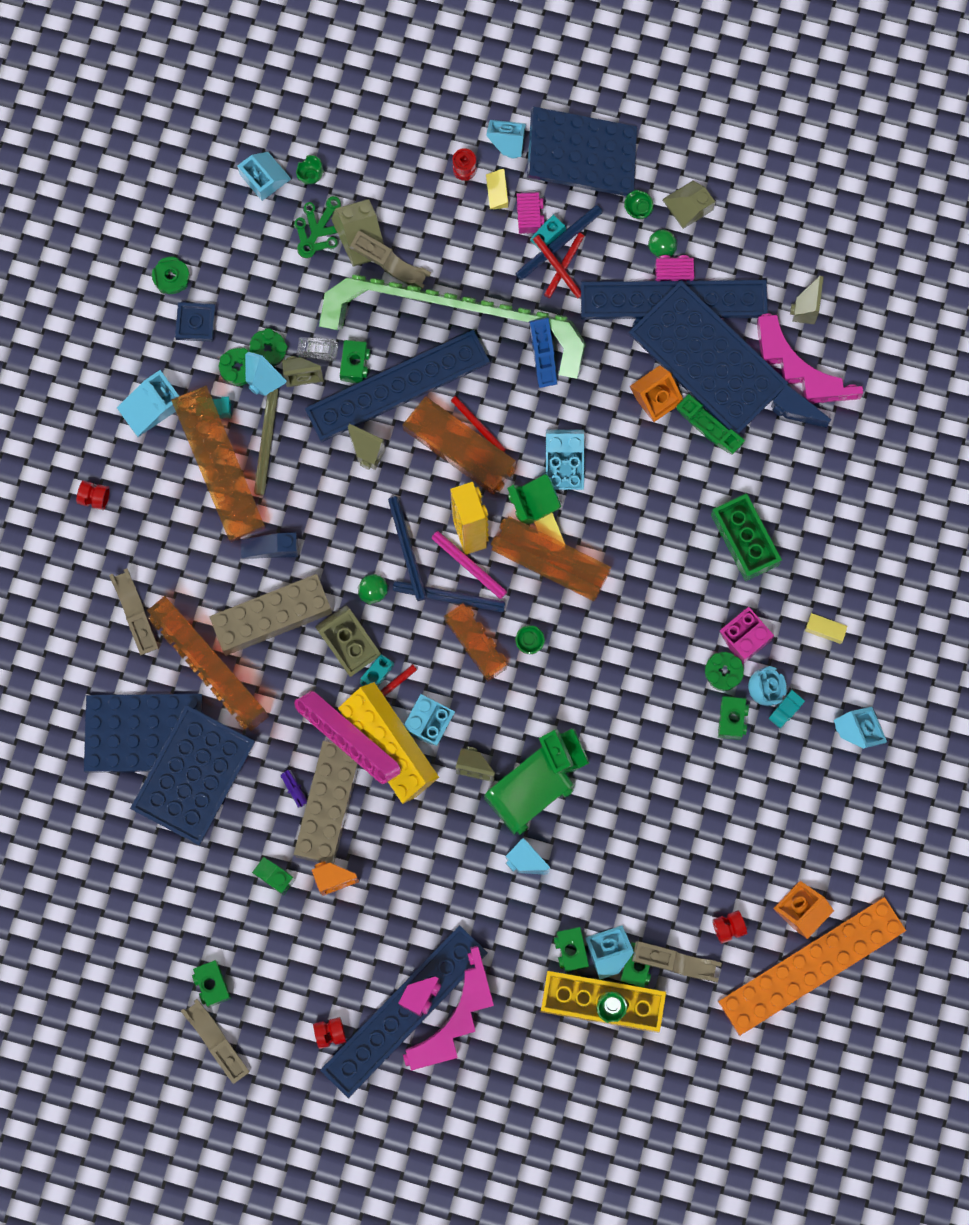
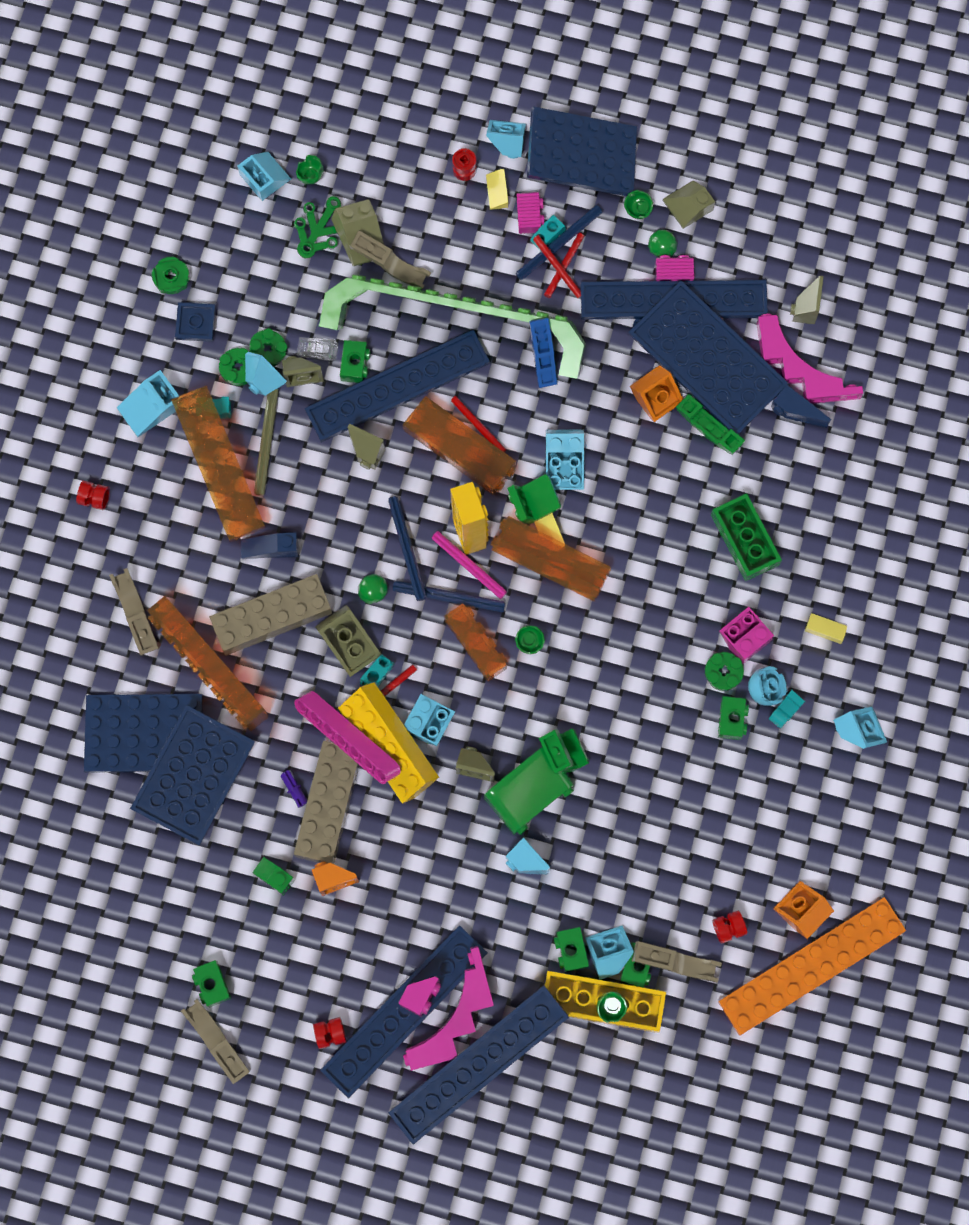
none -> dark blue plate [388,985,569,1145]

